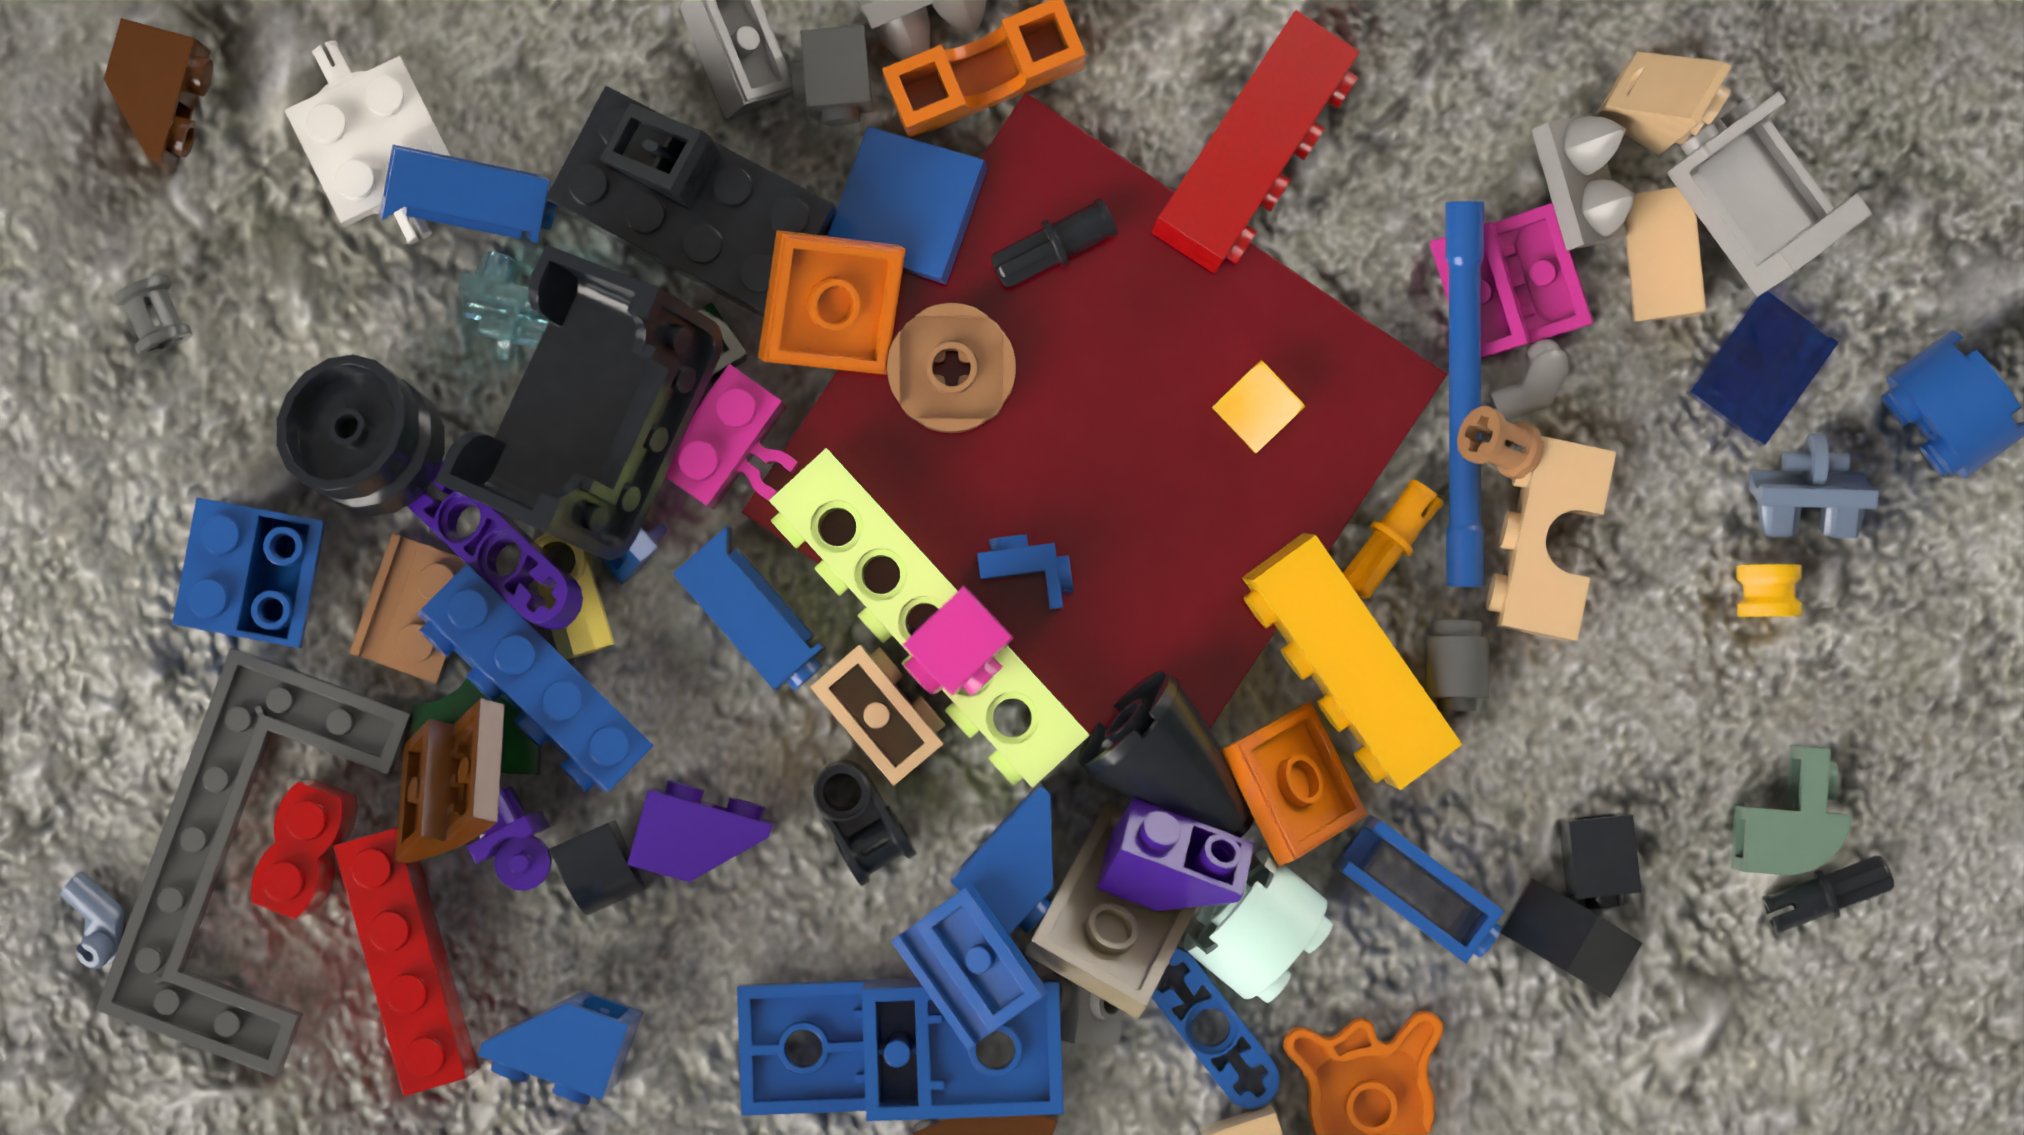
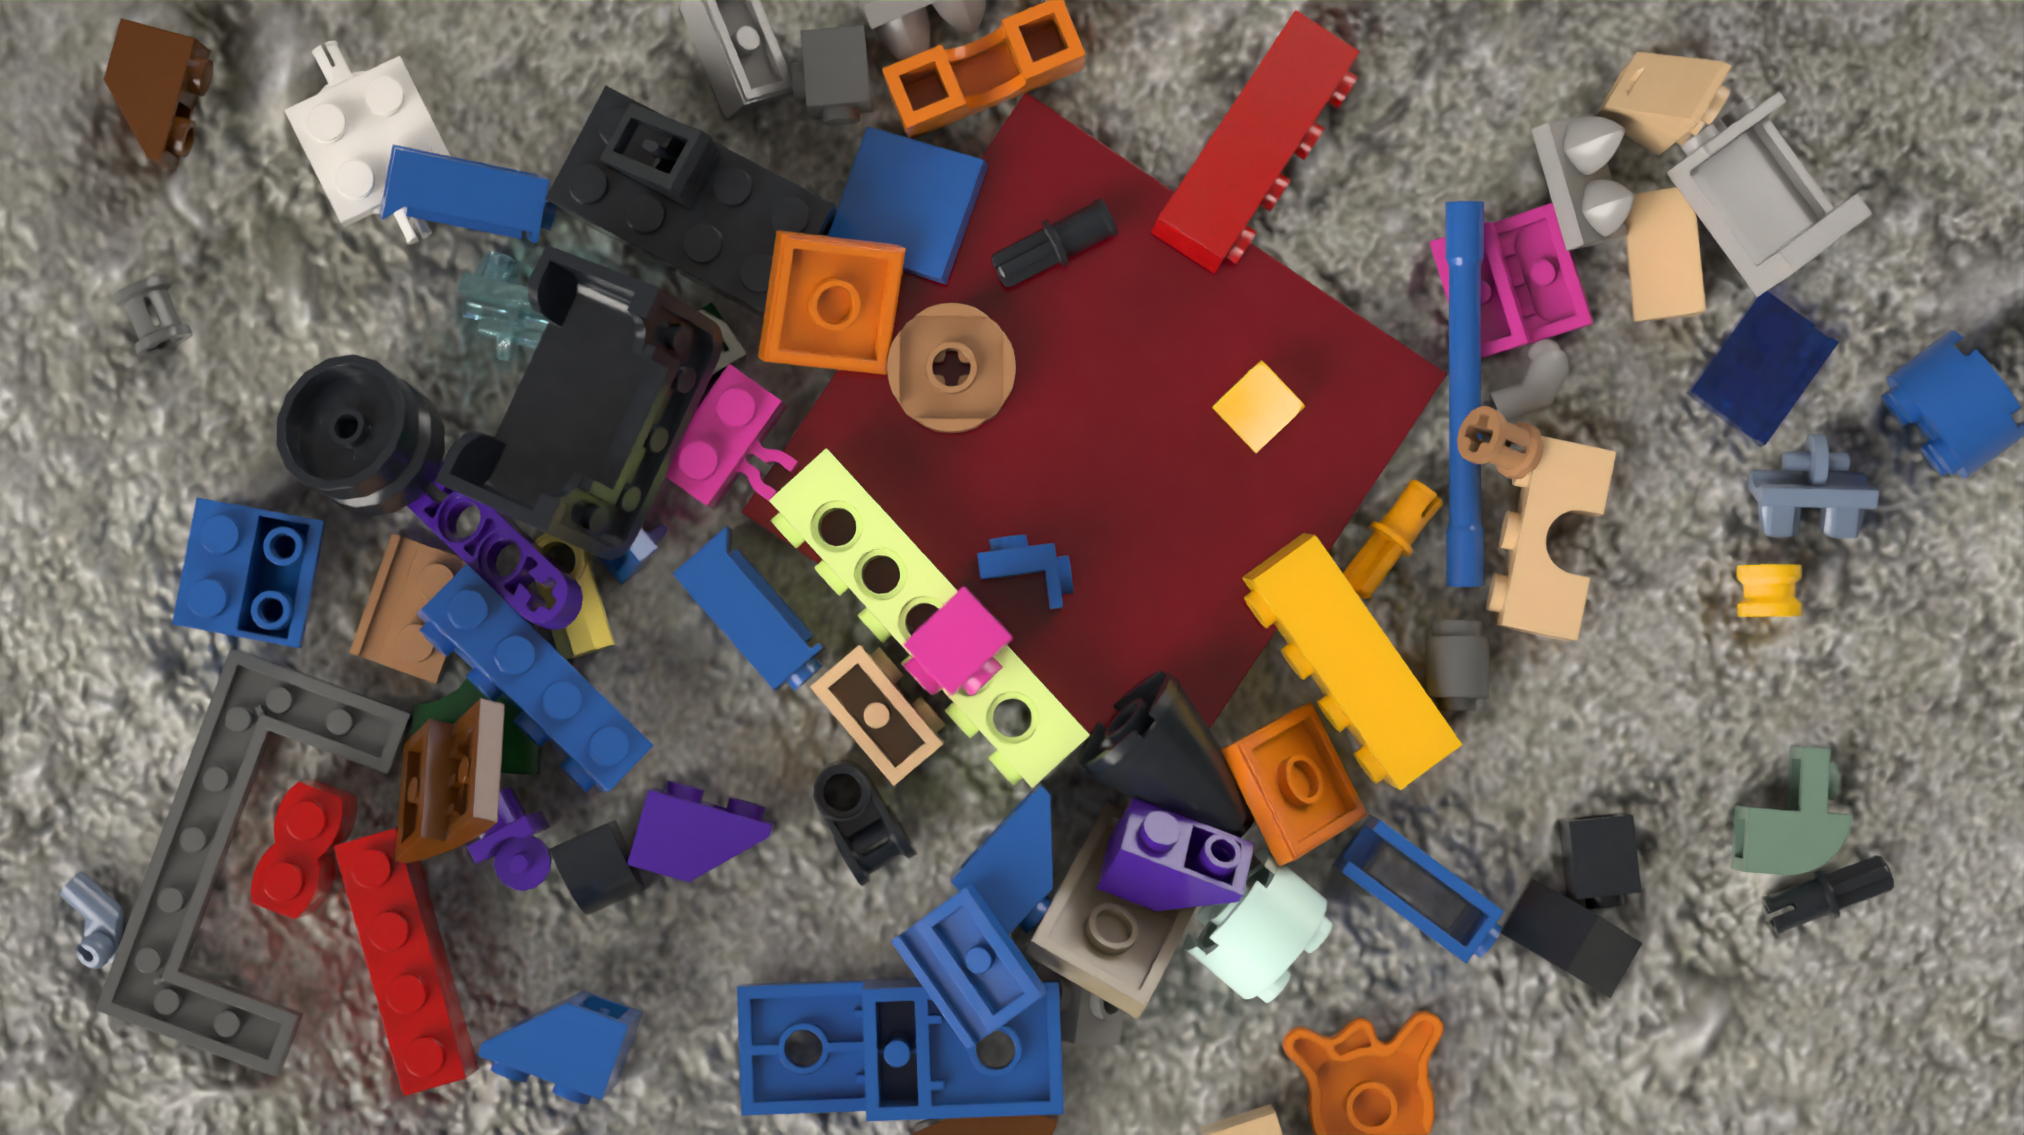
blue beam [1151,947,1280,1109] -> none

